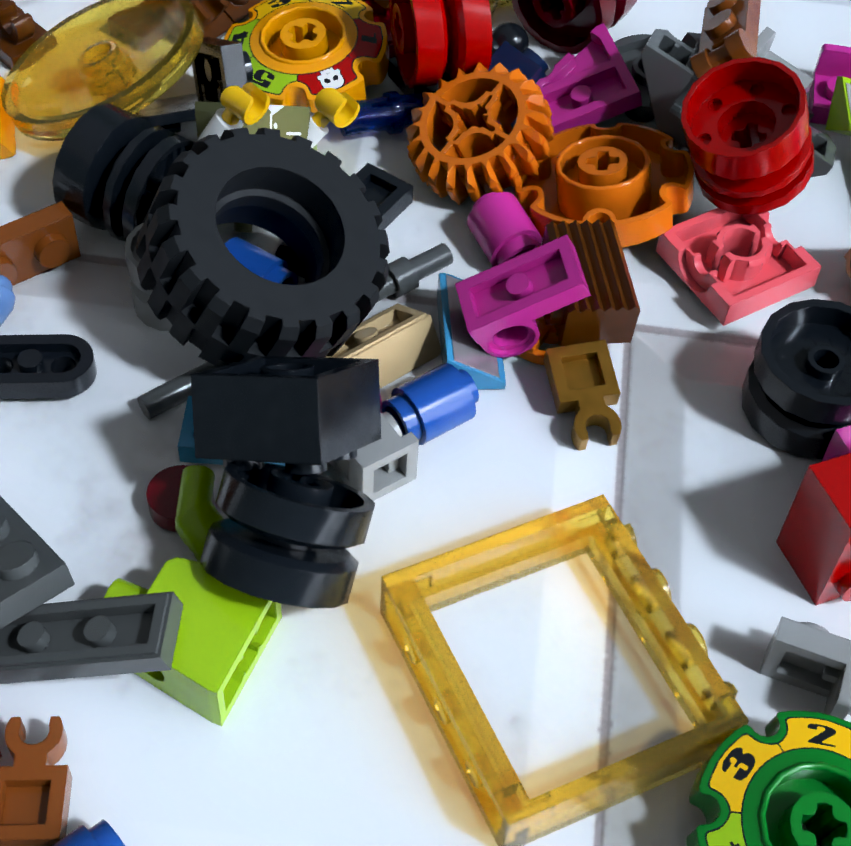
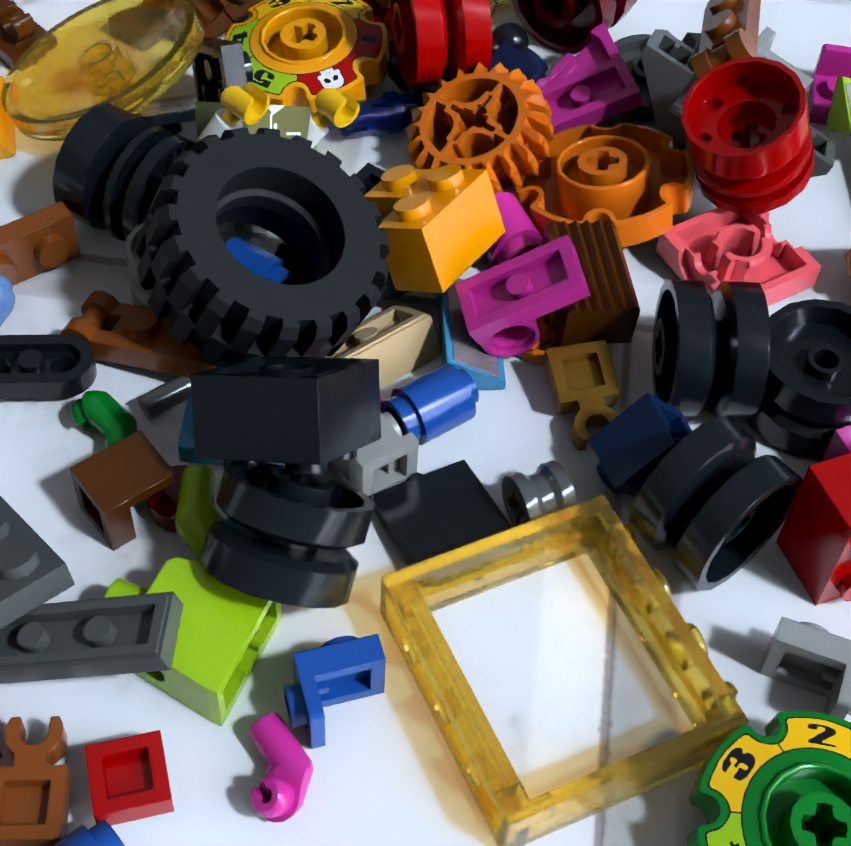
none -> dark orange plate [60,291,229,378]
none -> reddish brown panel [70,430,174,551]
none -> green arm [71,390,138,449]
none -> red plate [84,730,174,826]
none -> dark pink arm [248,713,313,823]
none -> blue bracket [283,634,386,749]
none -> light orange brick [364,164,506,293]
none -> black piece [370,460,520,585]
none -> dark grey wheel [501,460,578,538]
none -> dark blue brick [588,393,692,498]
none -> black wheel [628,416,802,591]
none -> black wheel [652,279,771,418]

